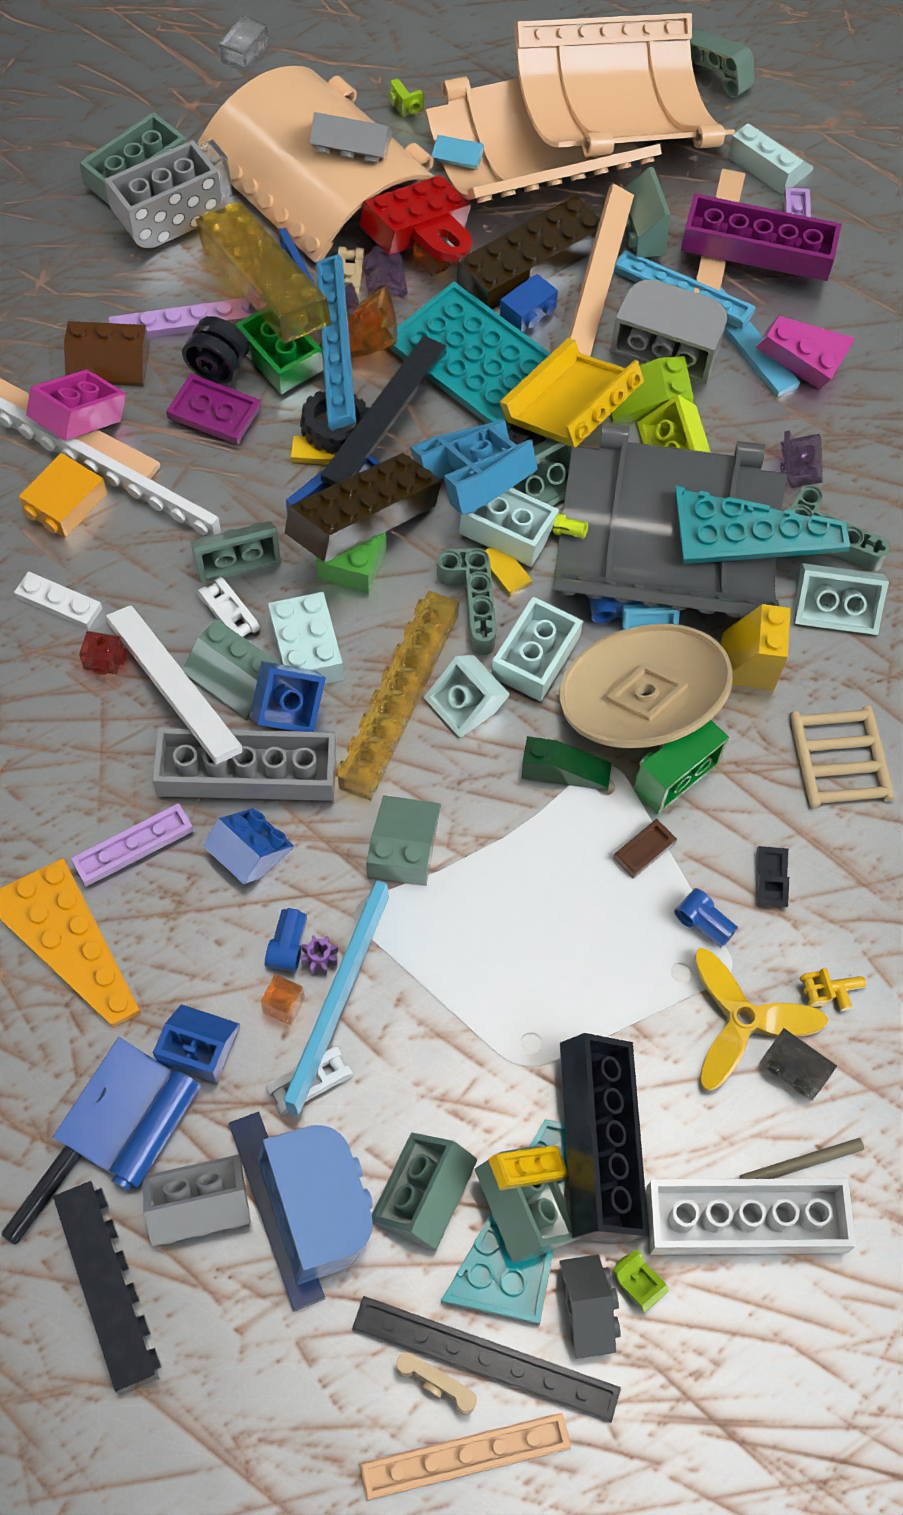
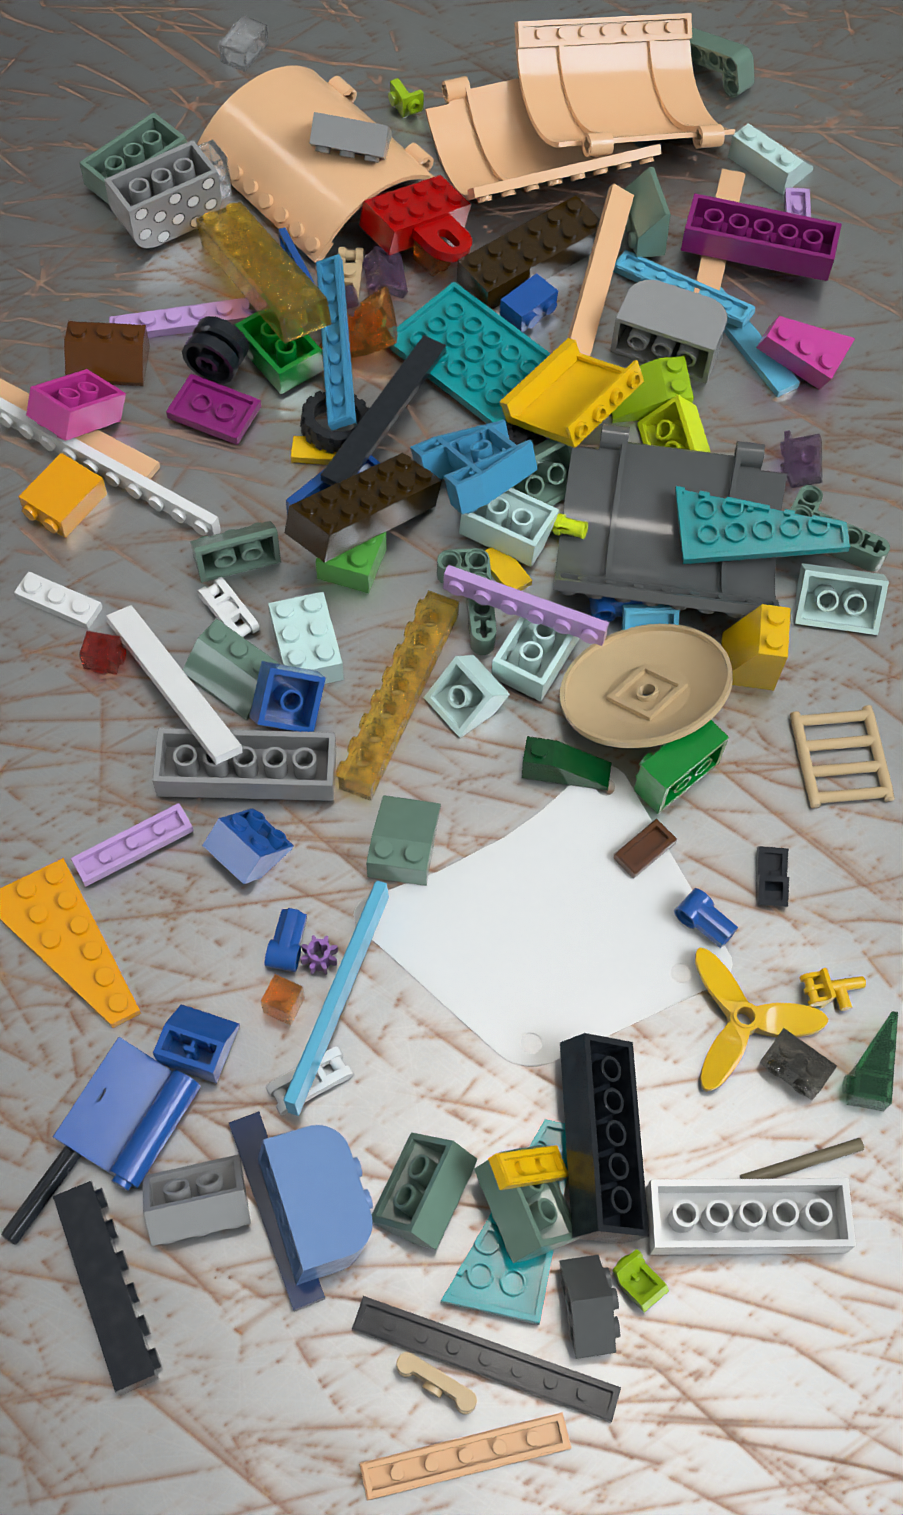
medium azure tile [431,135,484,170] -> none
none -> lavender plate [443,565,609,646]
none -> clear green slope [842,1011,898,1112]

